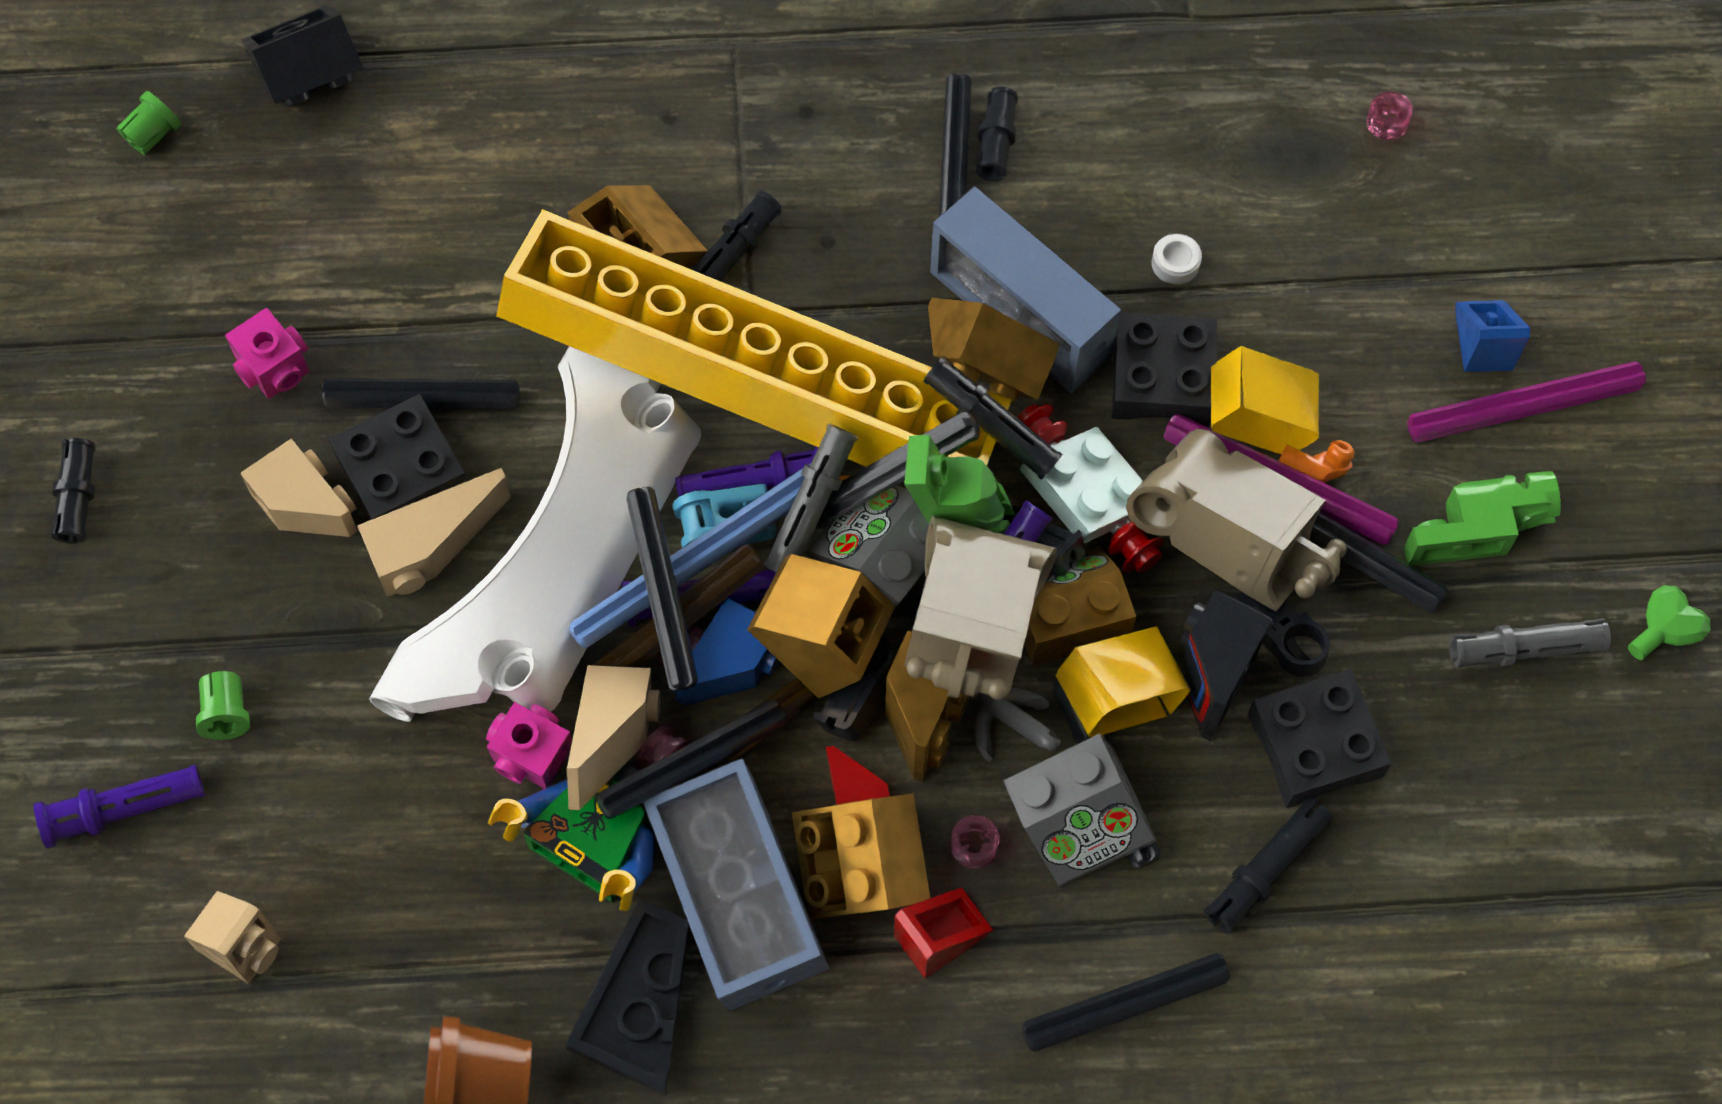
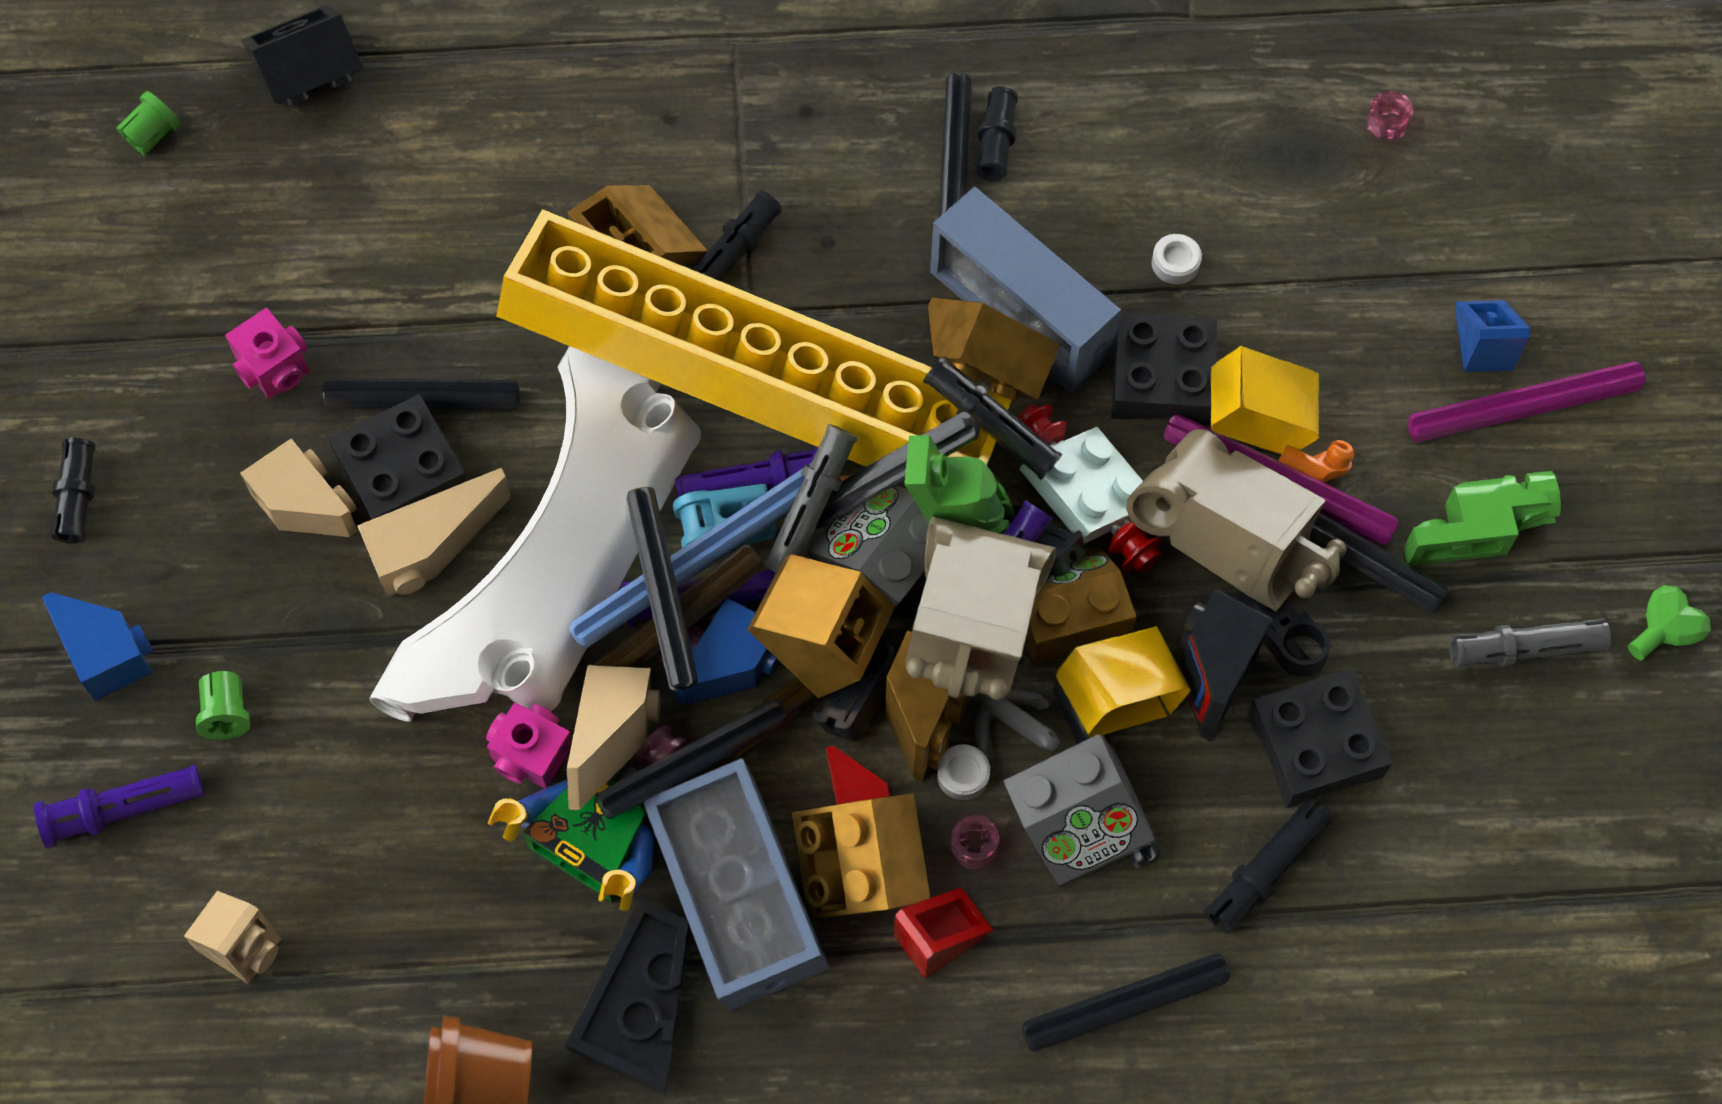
none -> blue slope [42,592,153,701]
none -> white tile [937,744,990,800]

